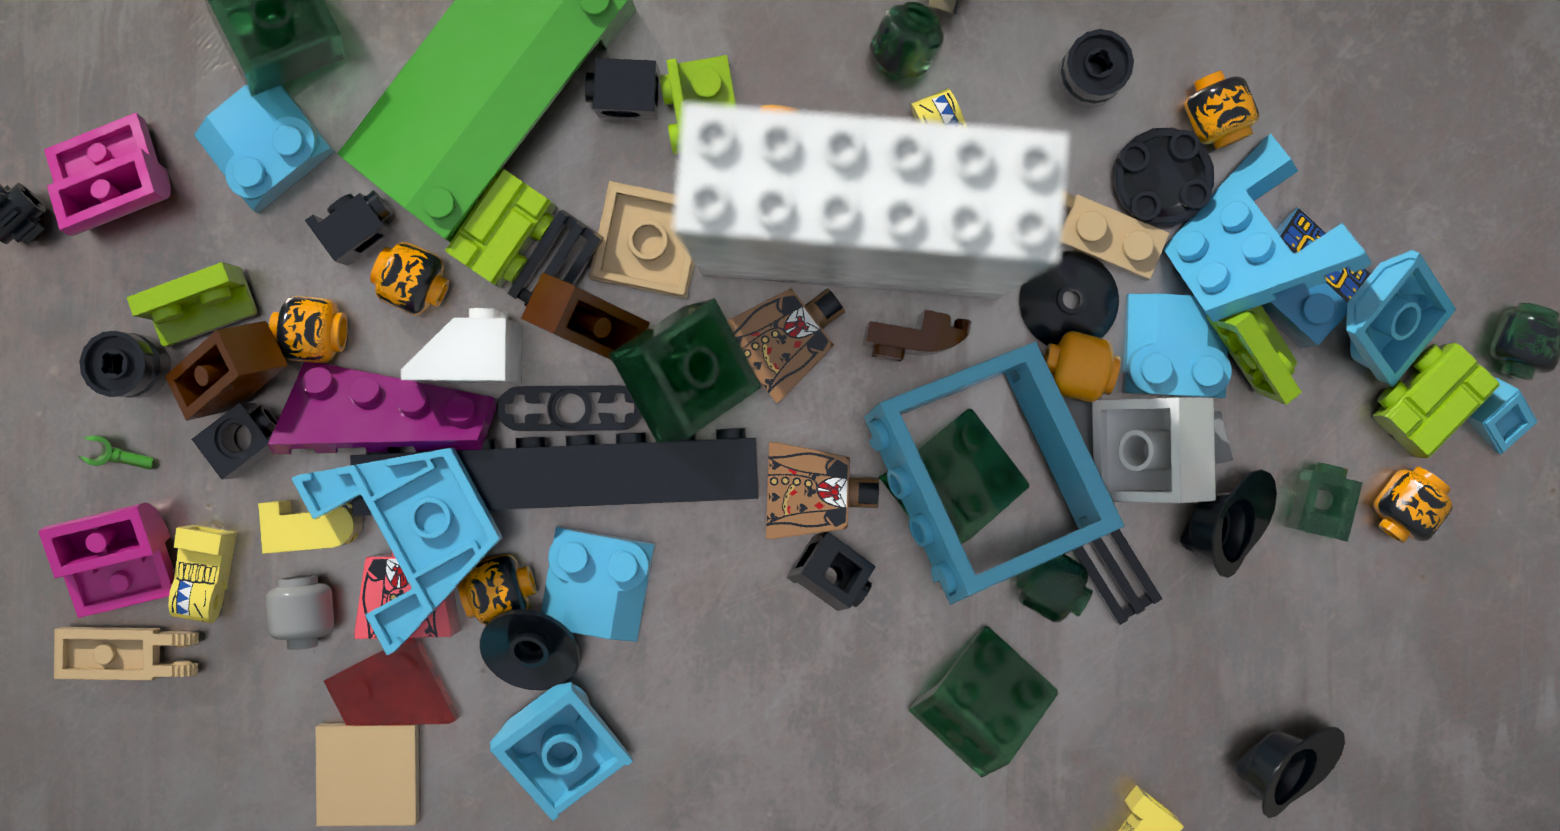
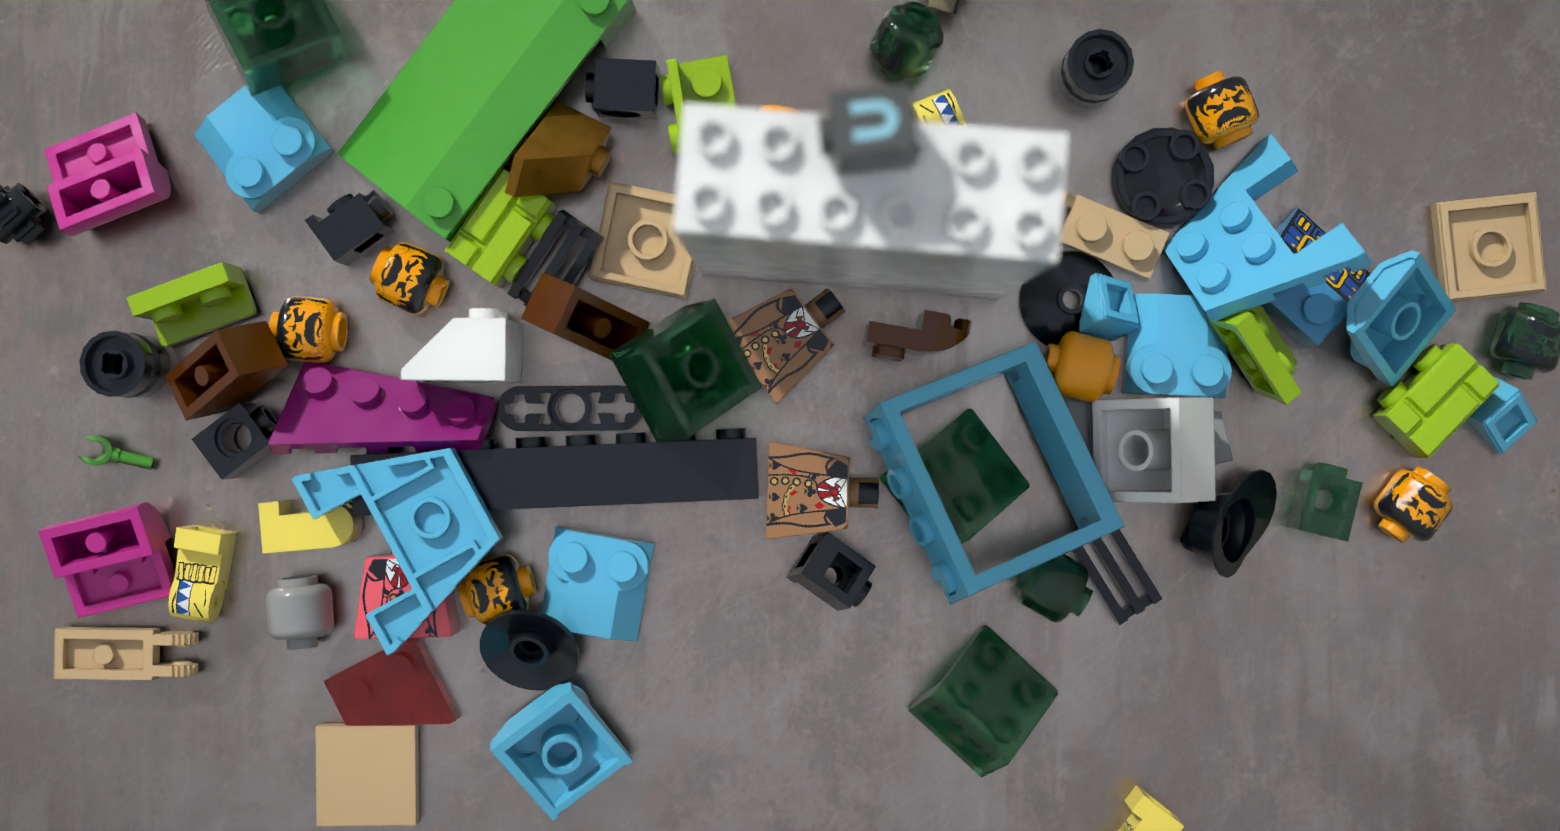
black piece [1235,727,1345,818] -> none
none -> pearl gold slope [505,101,612,197]
none -> dark grey brick [817,83,916,176]
none -> medium azure slope [1079,273,1139,341]
none -> tan tile [1430,192,1547,302]

